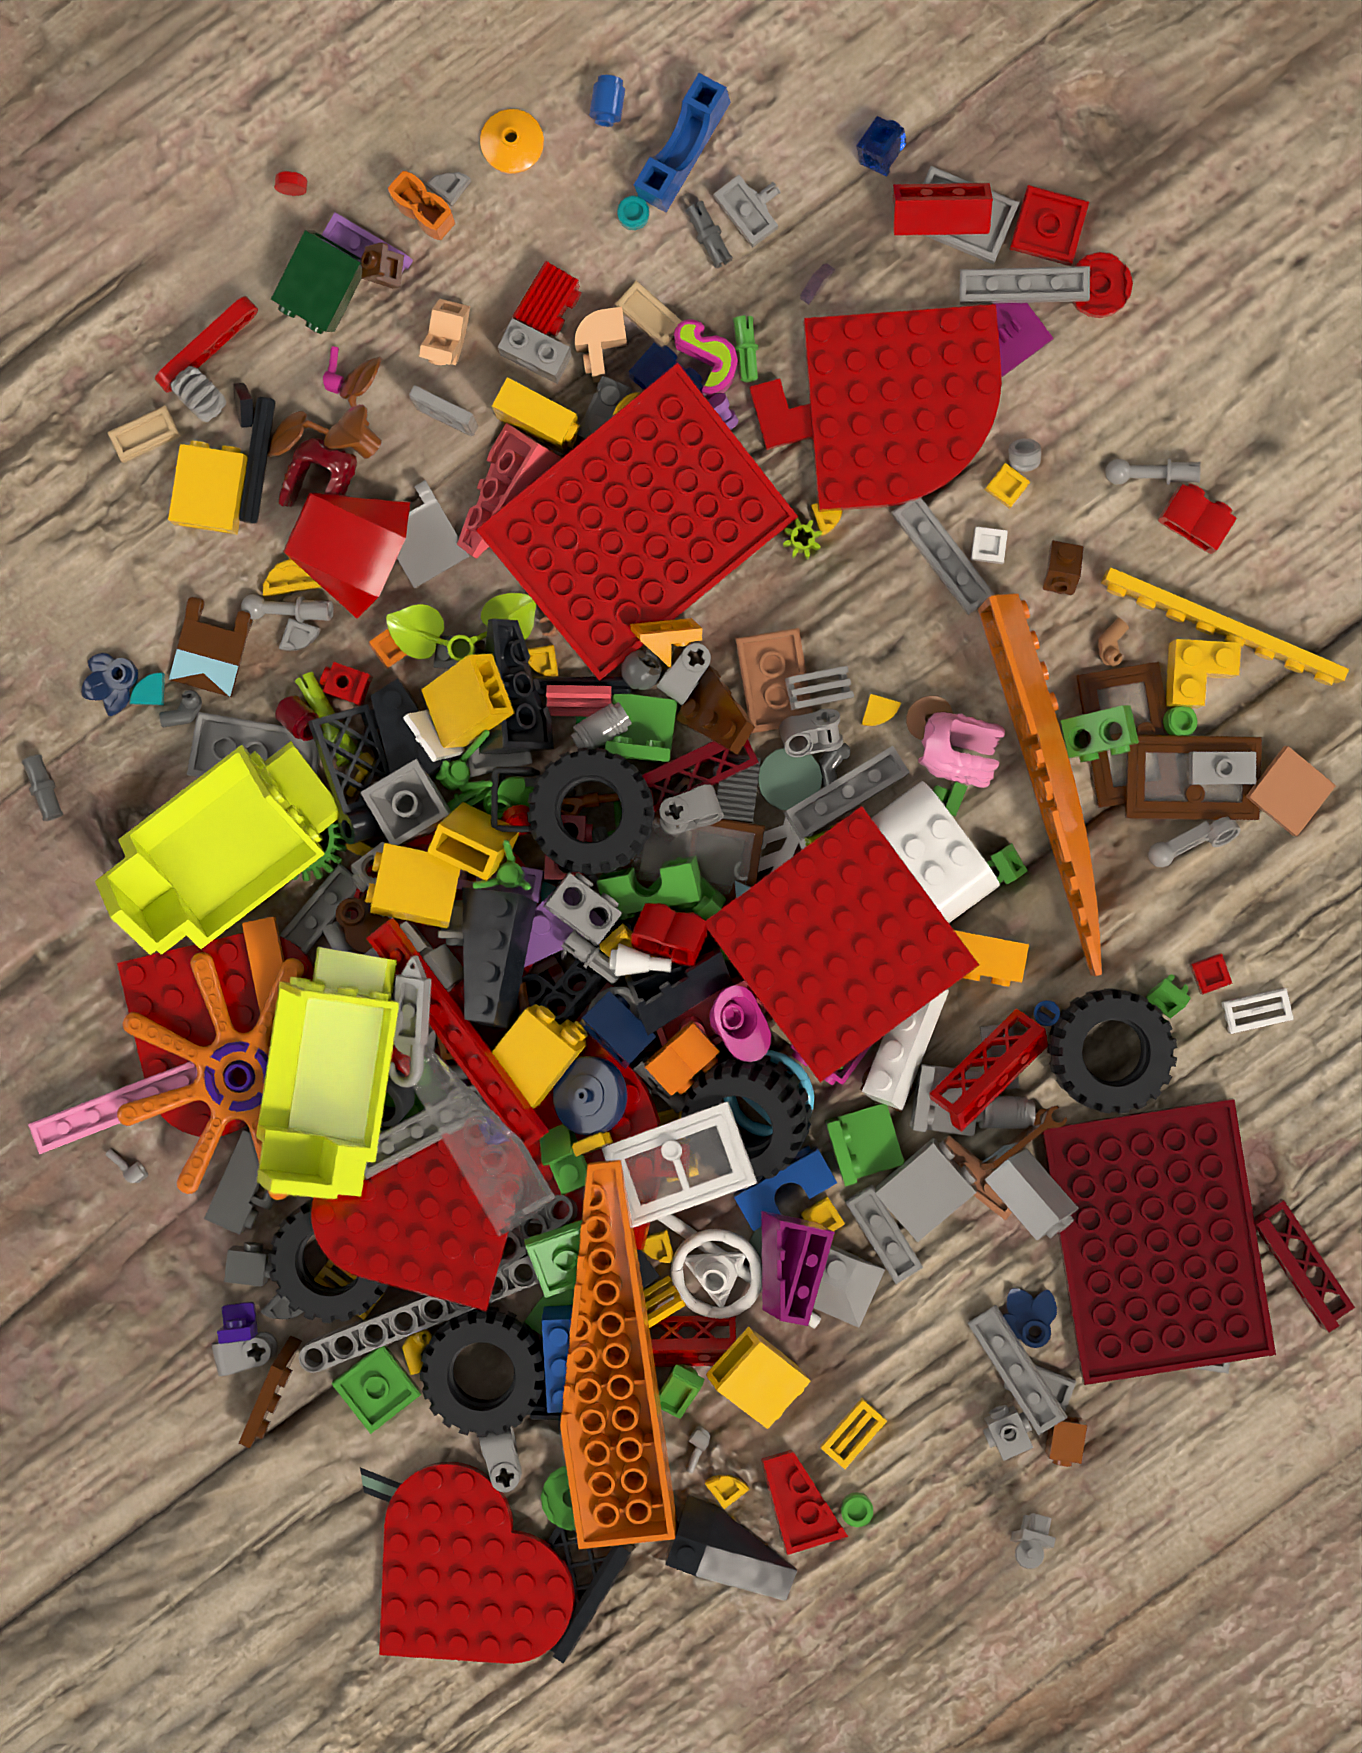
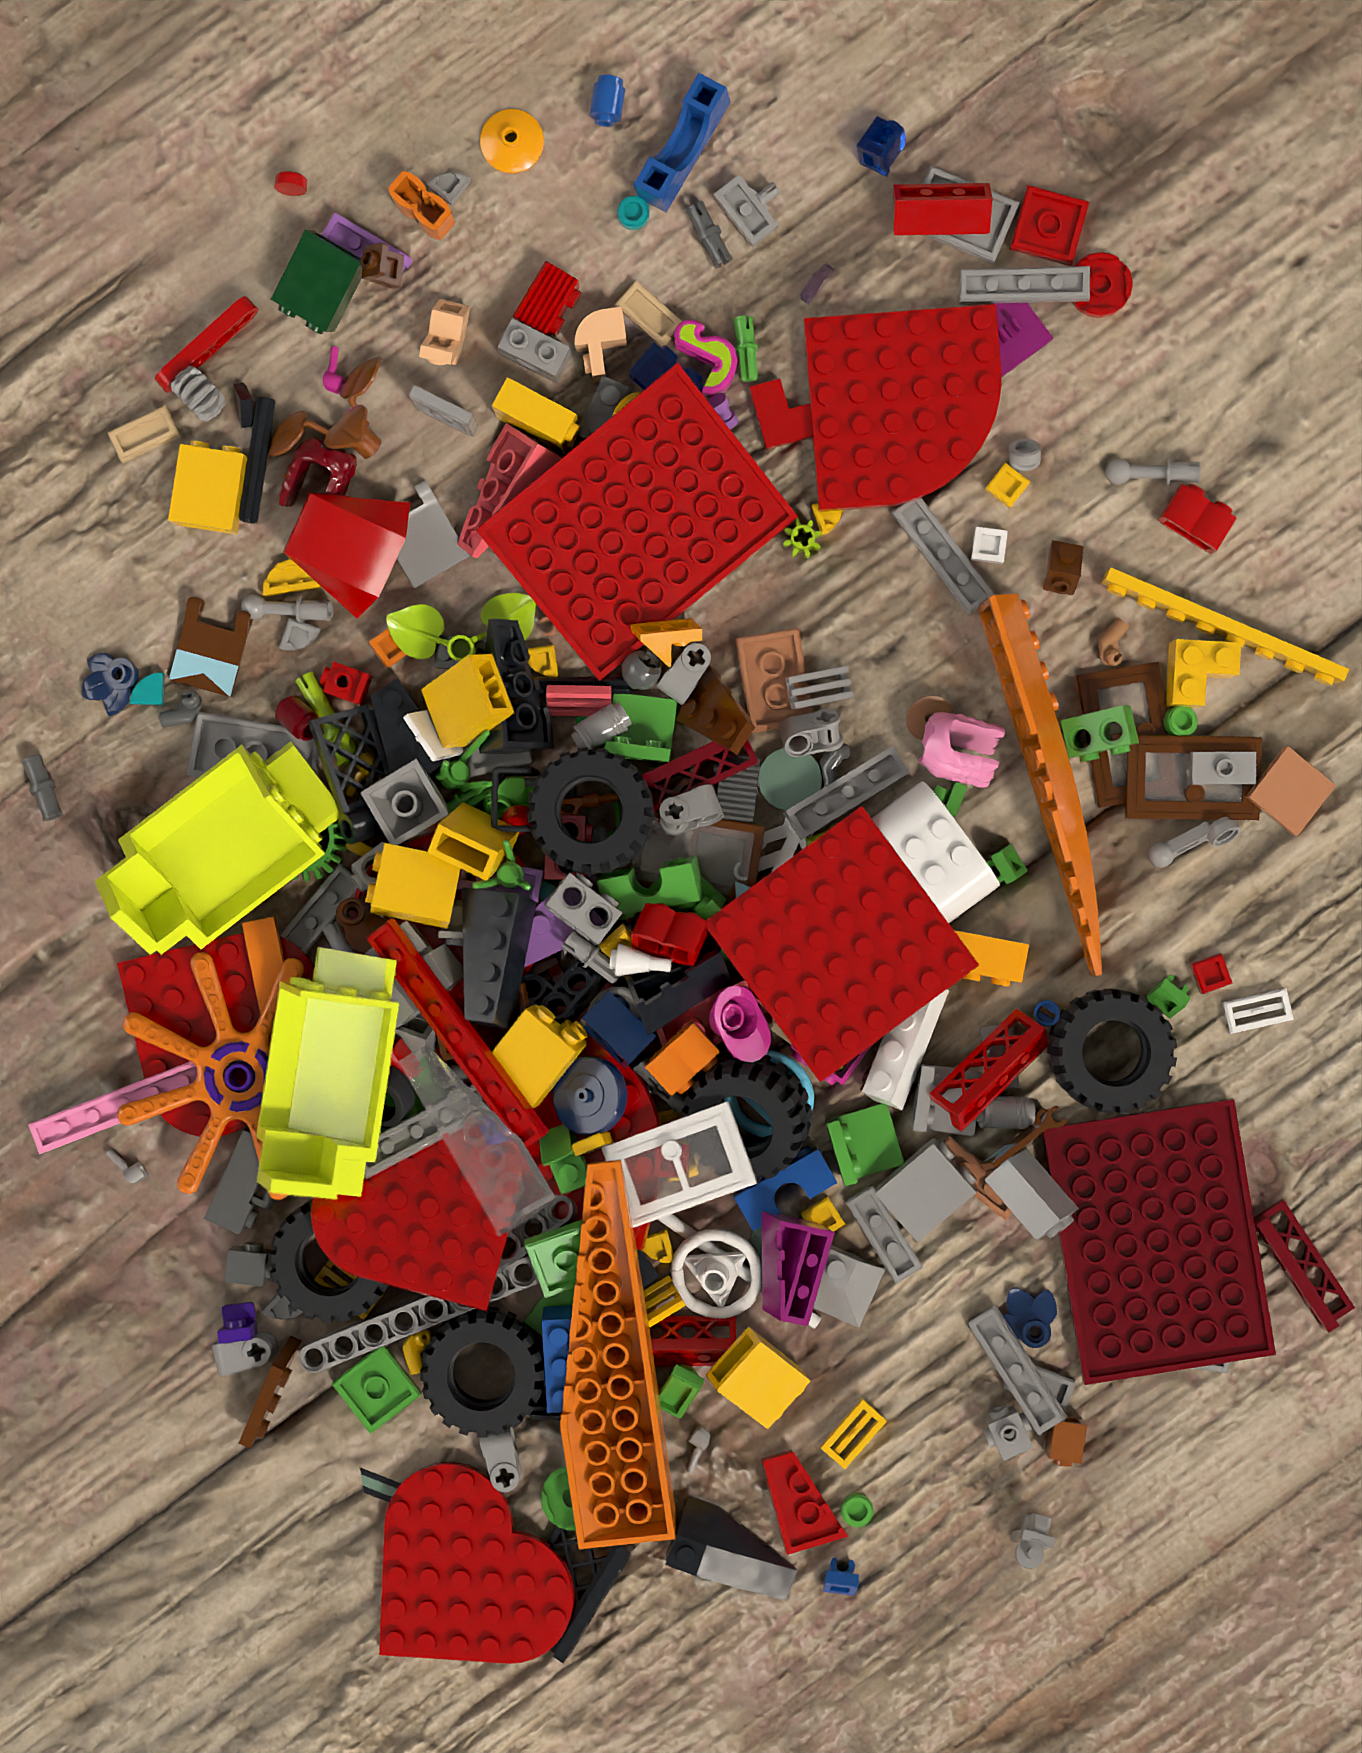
light grey plate [389,956,431,1087] -> none
yellow tile [705,1474,750,1509] -> none
yellow tile [861,694,901,726] -> none
none -> blue tile [822,1558,859,1596]

